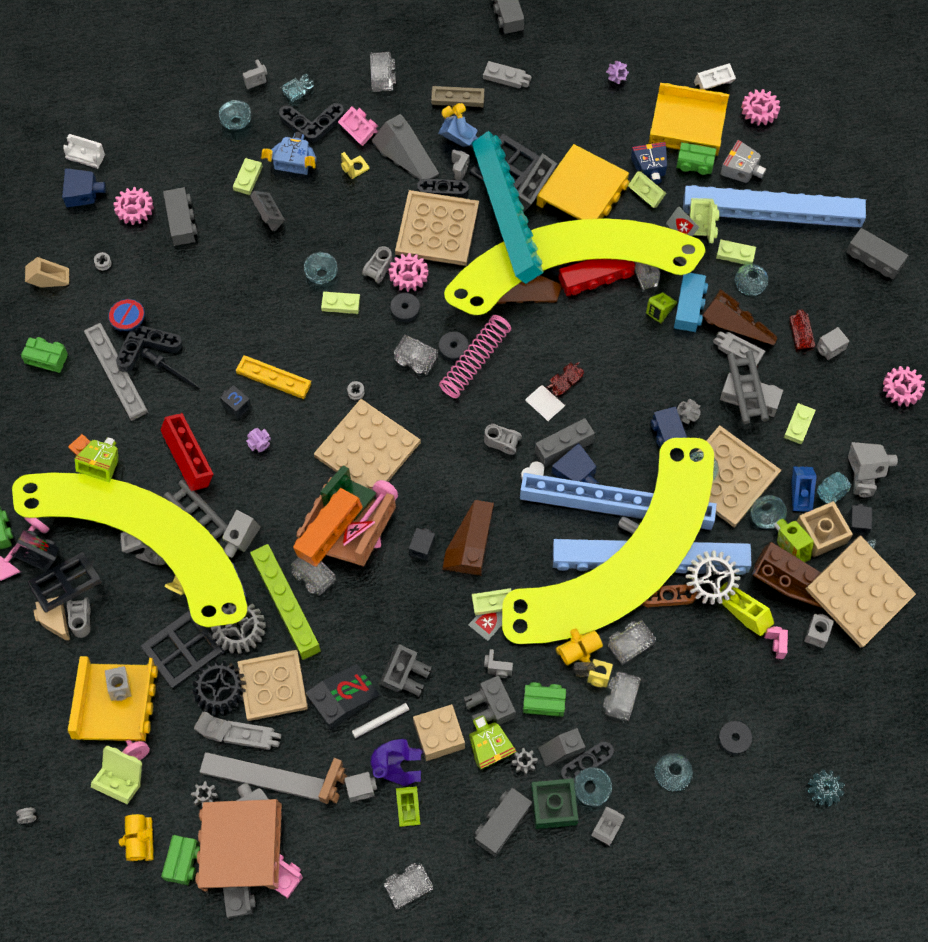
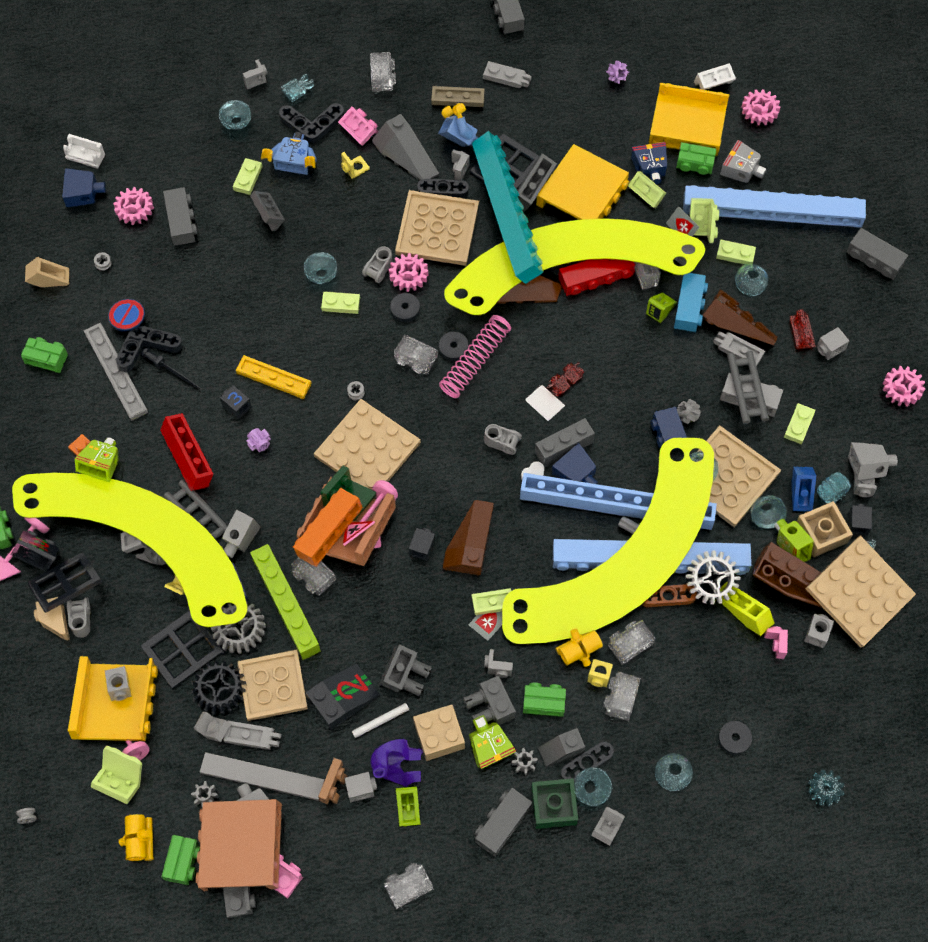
clear smoke tile [574,662,597,677] -> none

